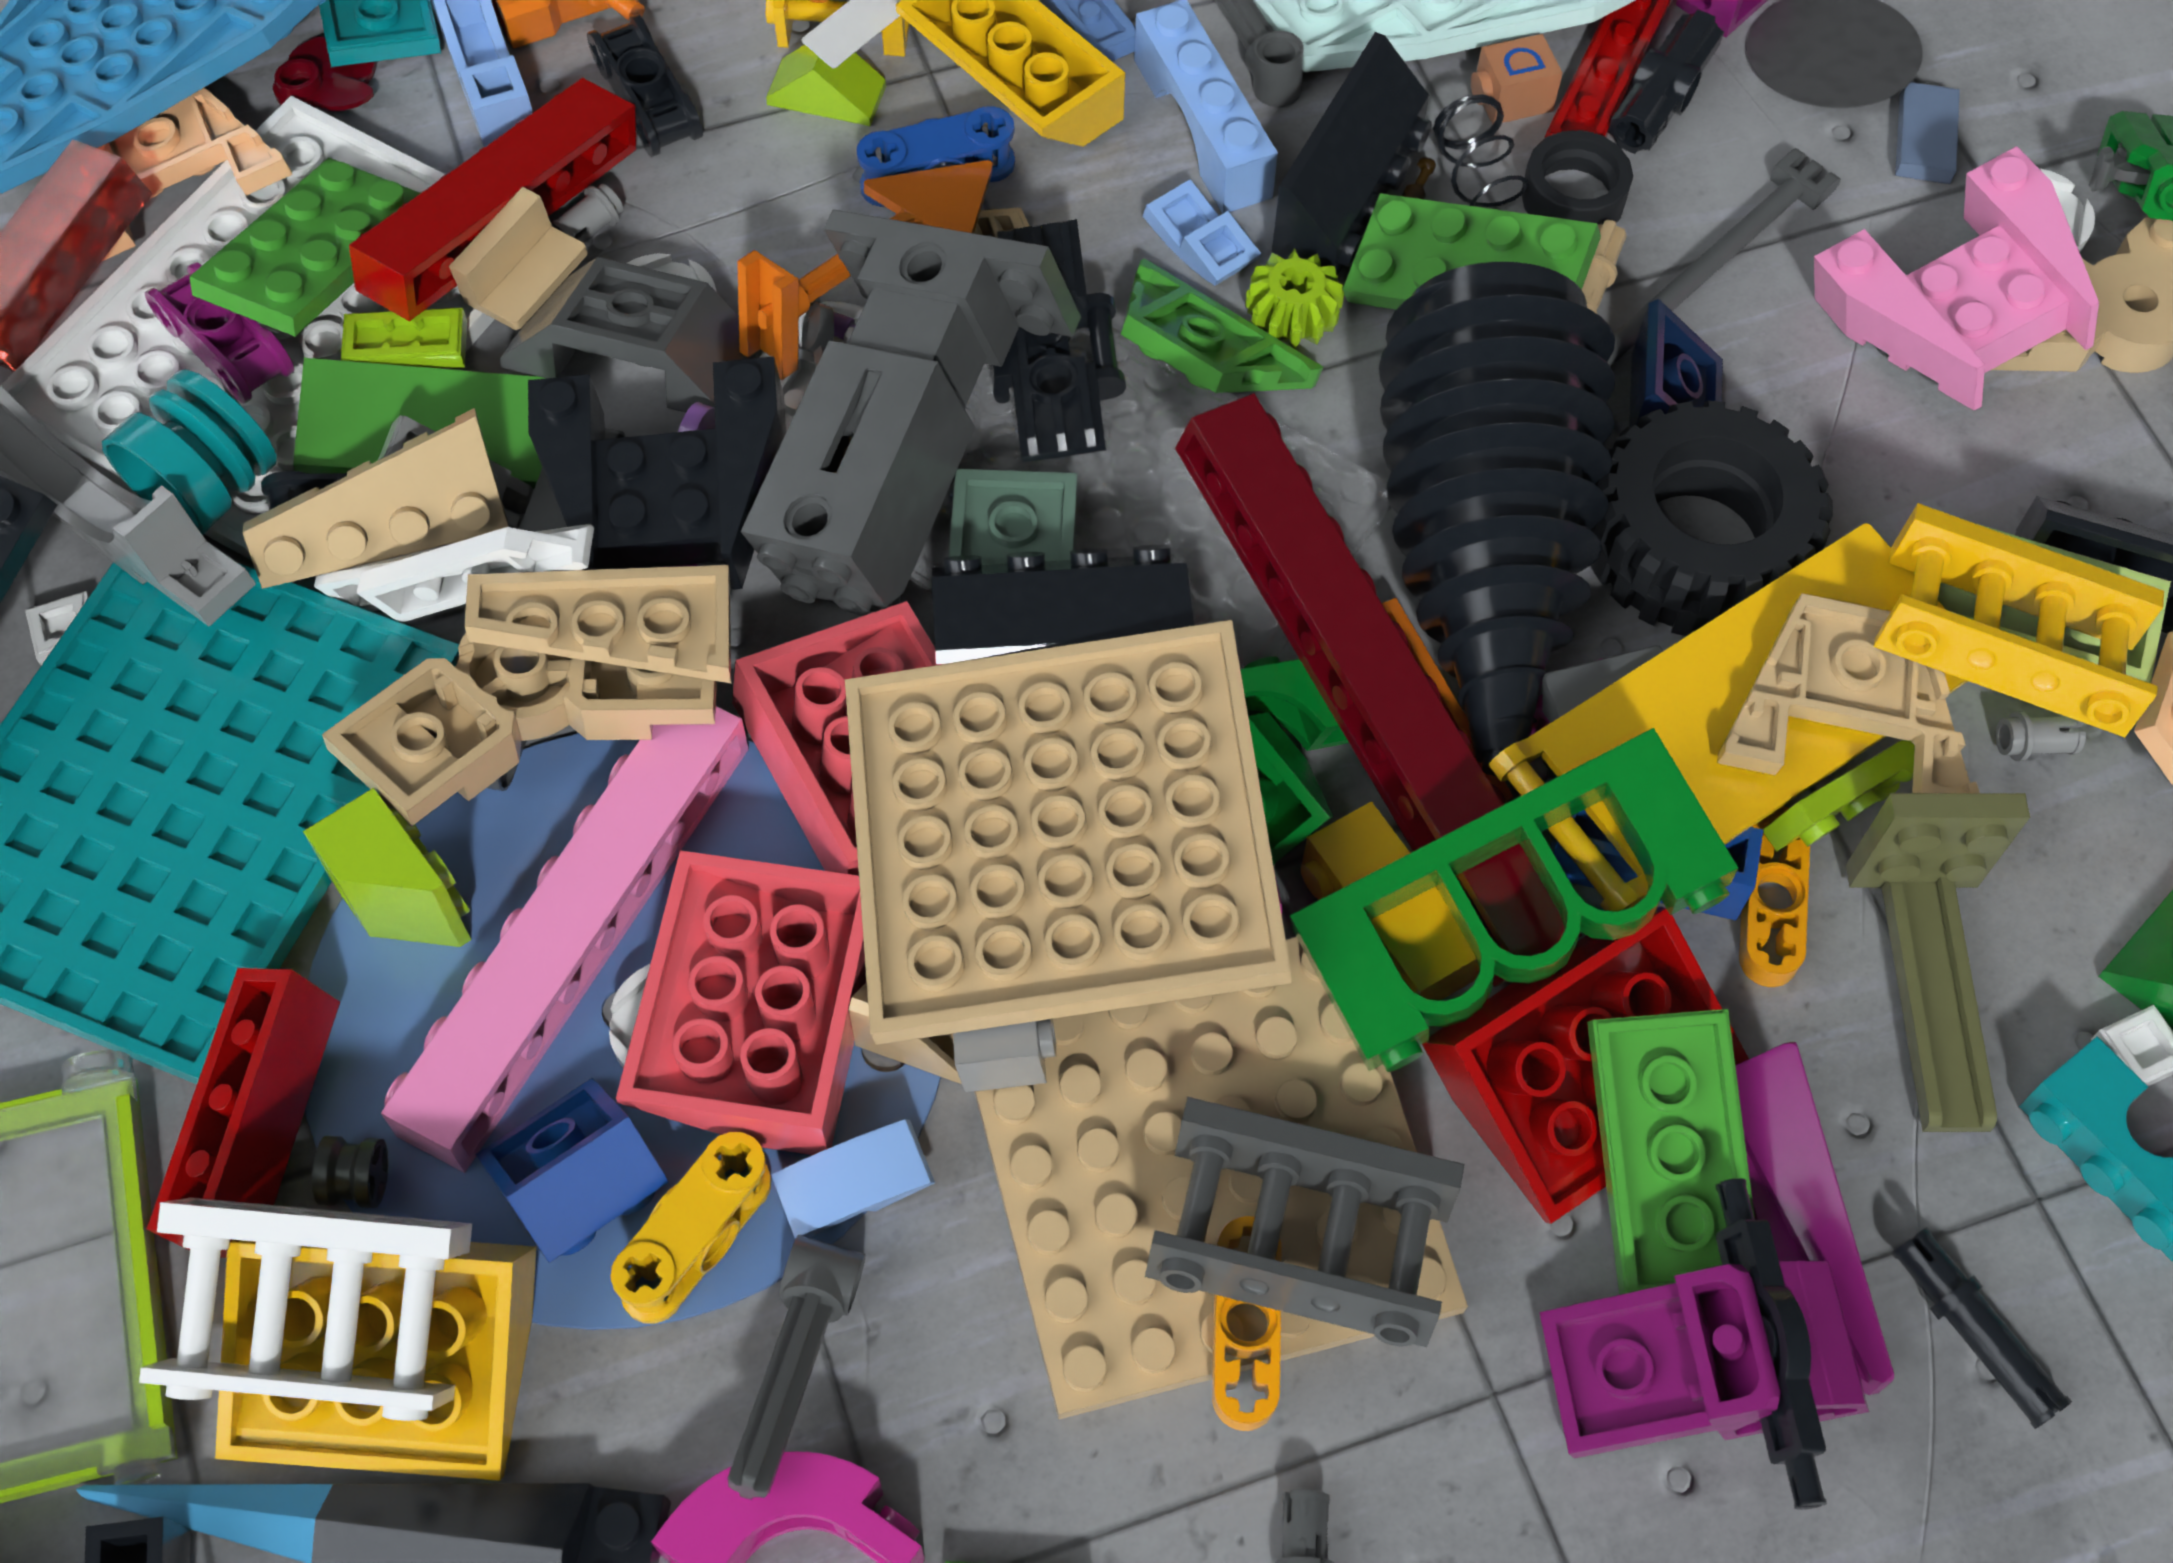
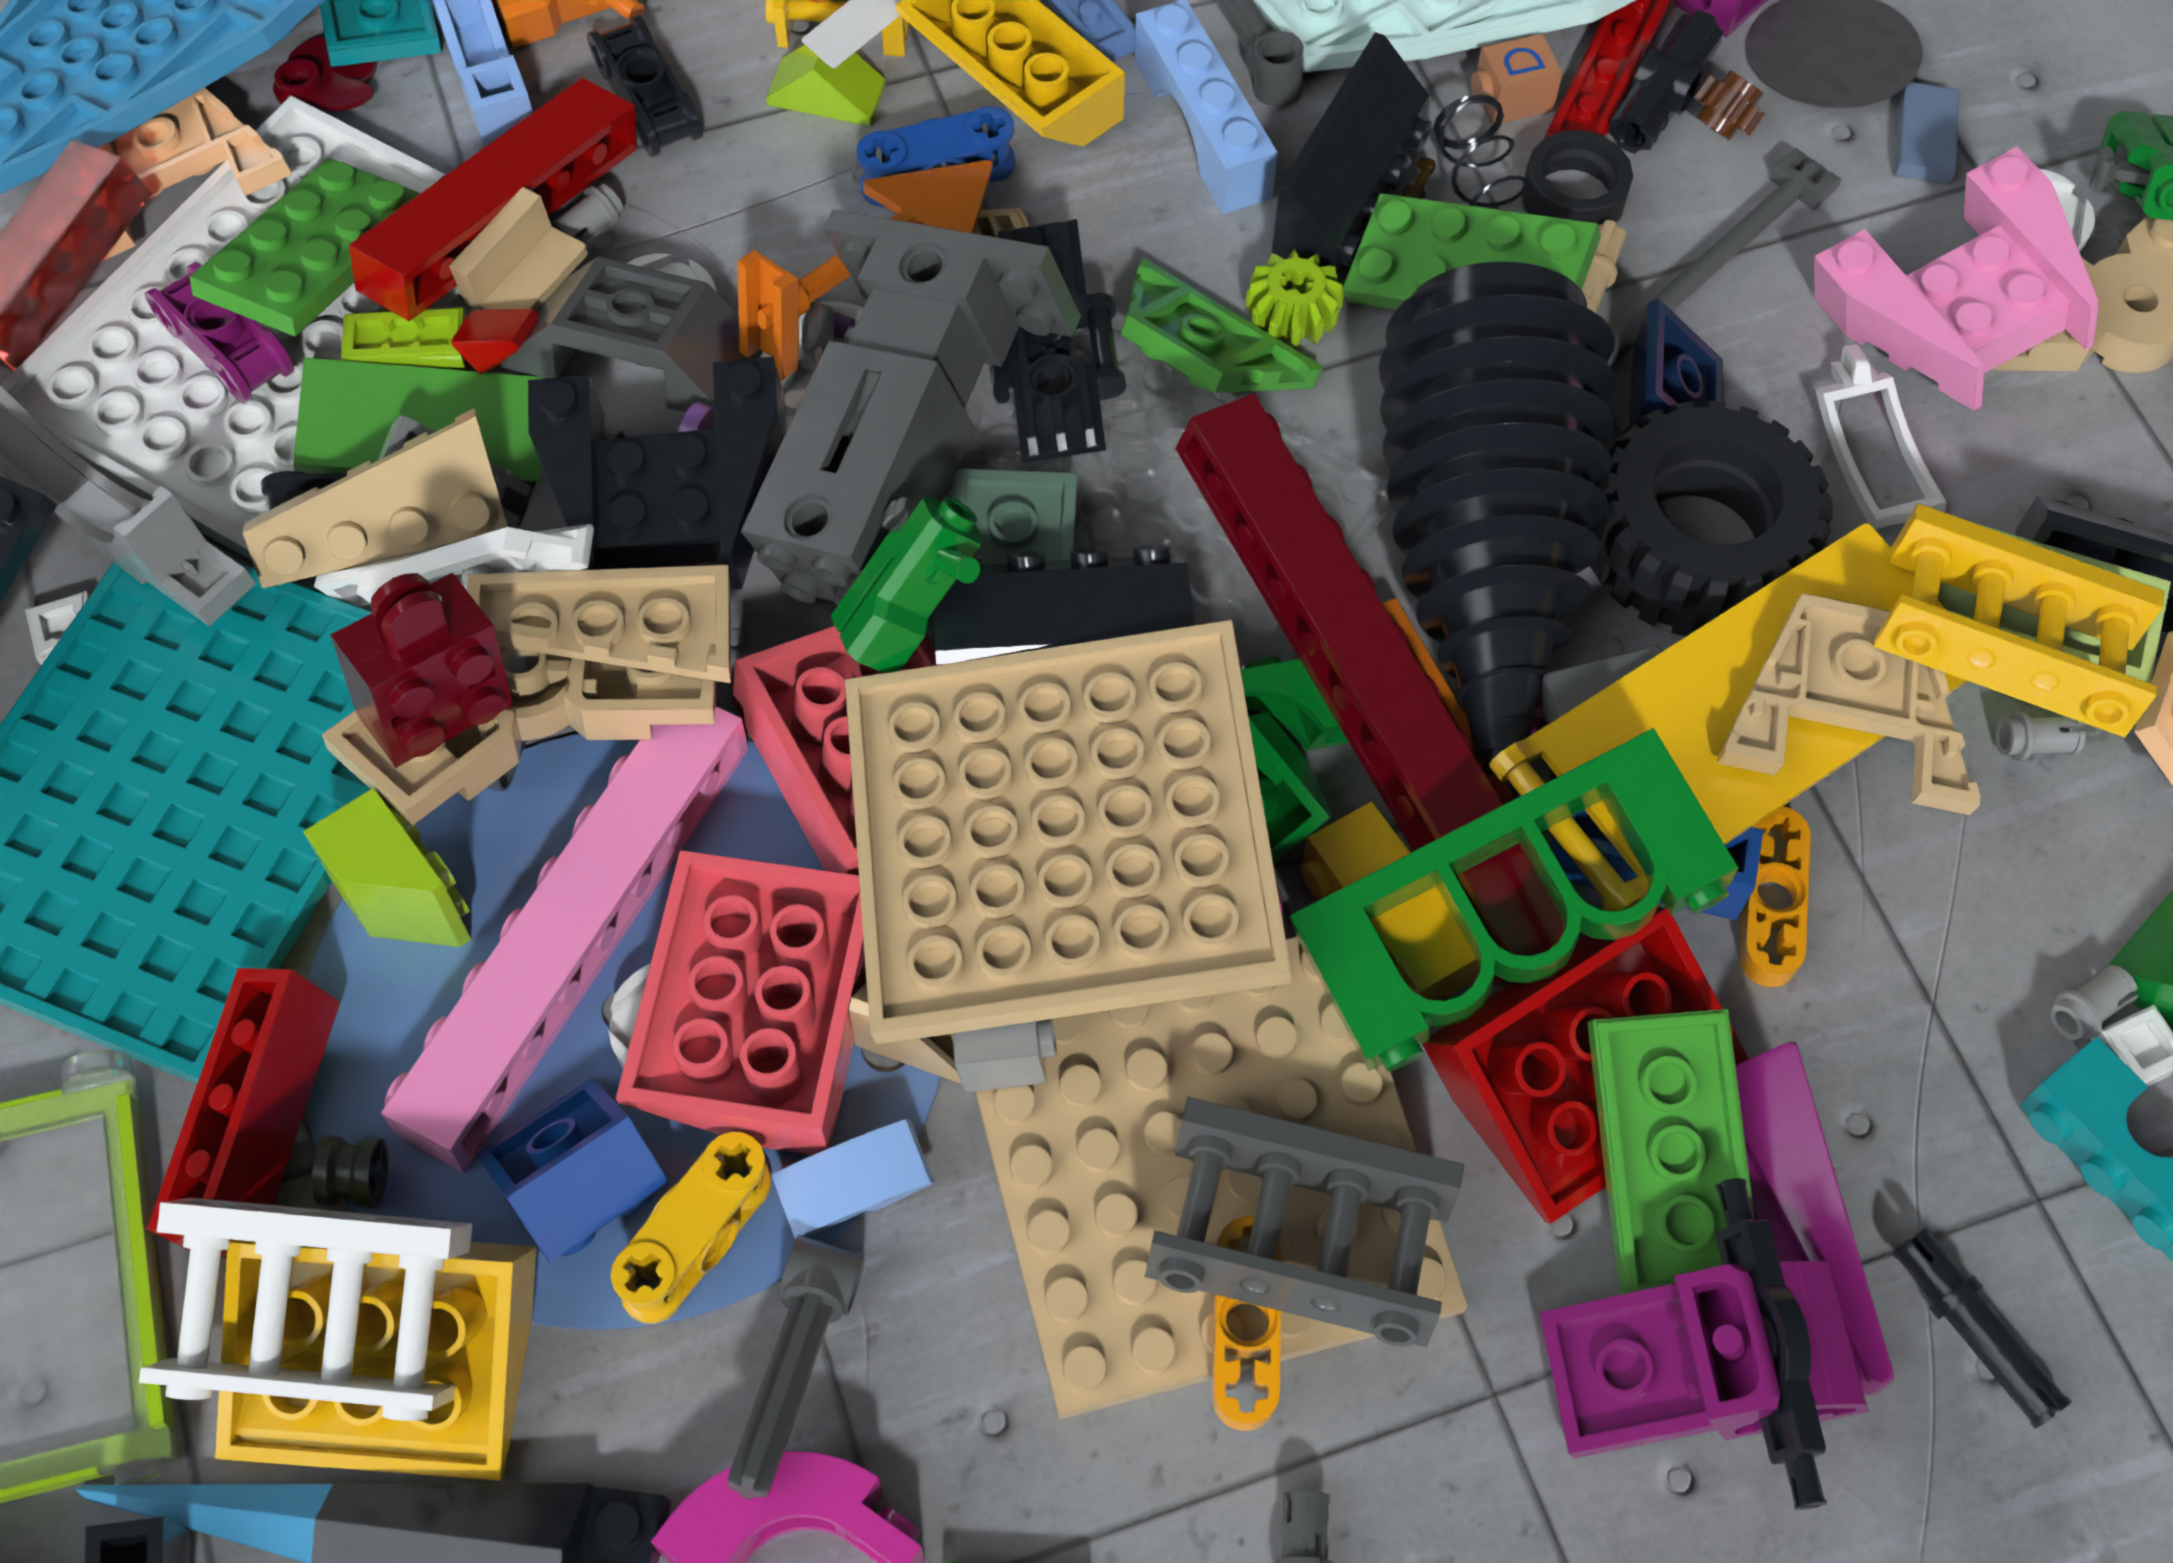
teal wheel [102,369,277,535] -> none
light blue slope [1143,179,1261,286] -> none
lime plate [1763,740,1915,851] -> none
olive bracket [1846,793,2030,1132] -> none
none -> dark red brick [330,572,513,768]
none -> red slope [451,309,539,374]
none -> green piece [831,495,984,673]
none -> reddish brown gear [1694,70,1765,141]
none -> white sword [1815,344,1947,529]
none -> light grey pin [2050,965,2138,1040]

